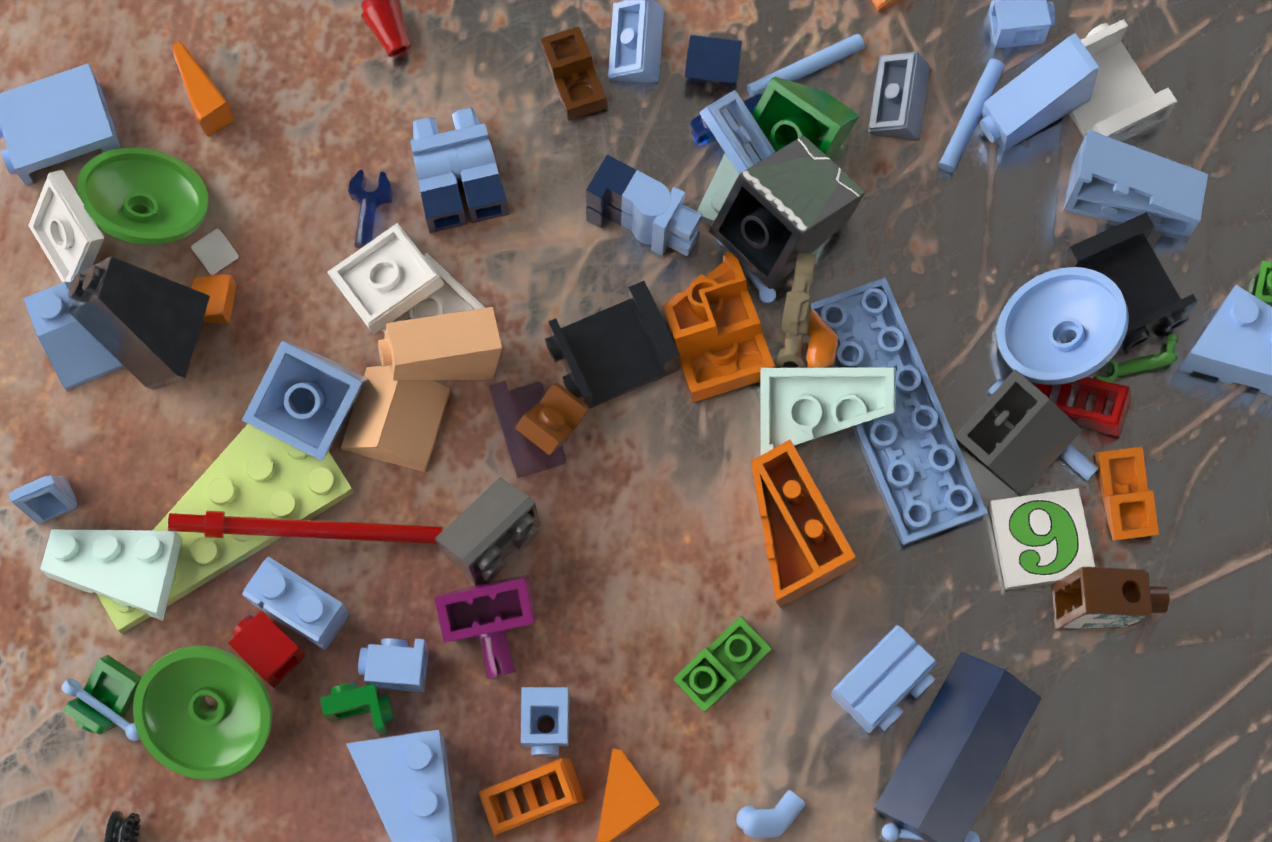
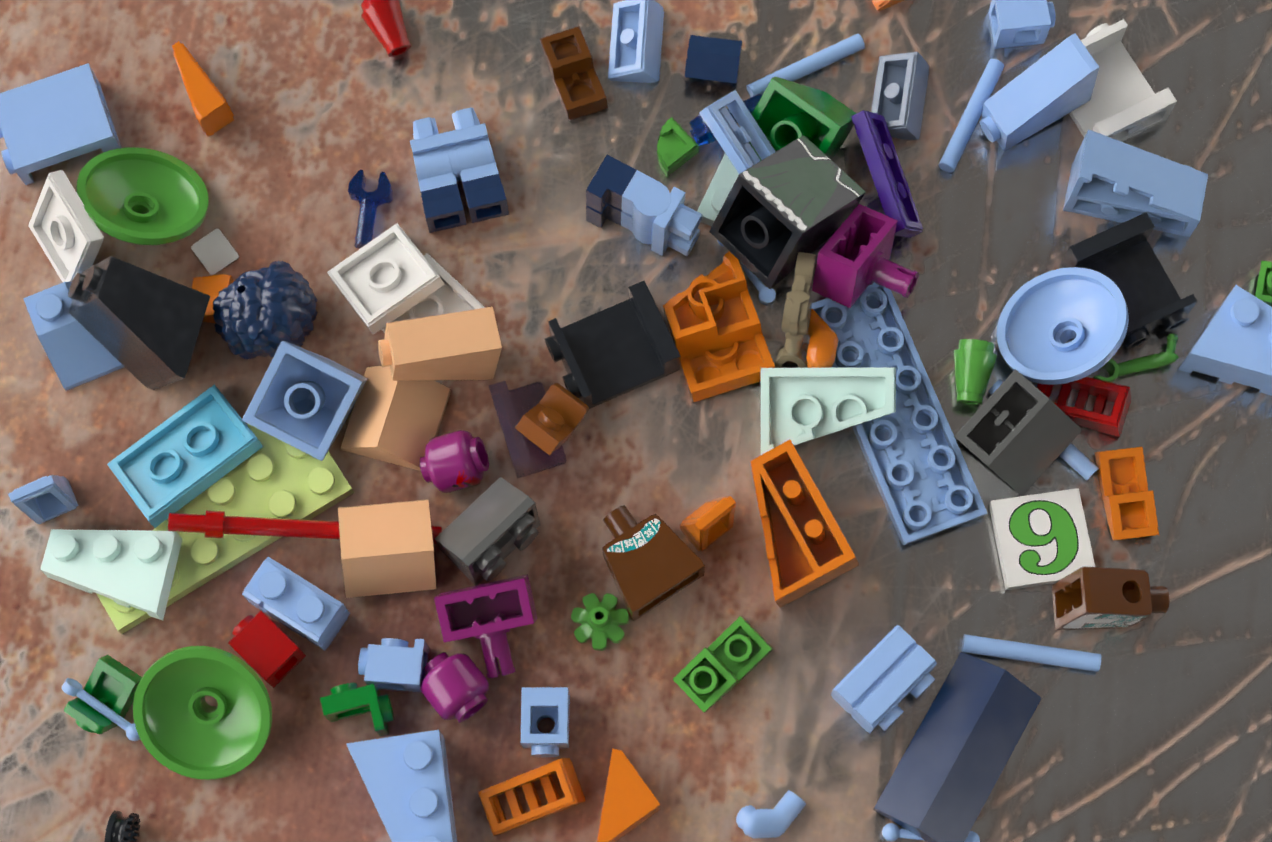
none -> medium azure tile [107,384,263,528]
none -> dark blue hair [213,261,318,359]
none -> light nougat slope [338,499,436,598]
none -> magenta head [420,430,489,493]
none -> magenta head [420,652,489,723]
none -> bright green plant [571,593,629,651]
none -> reddish brown torso [602,505,705,622]
none -> bright green tile [657,117,699,177]
none -> orange slope [680,496,736,552]
none -> magenta brick [812,204,919,308]
none -> dark purple tile [851,110,923,238]
none -> bright green cone [953,339,997,405]
none -> light blue bar [962,634,1101,672]

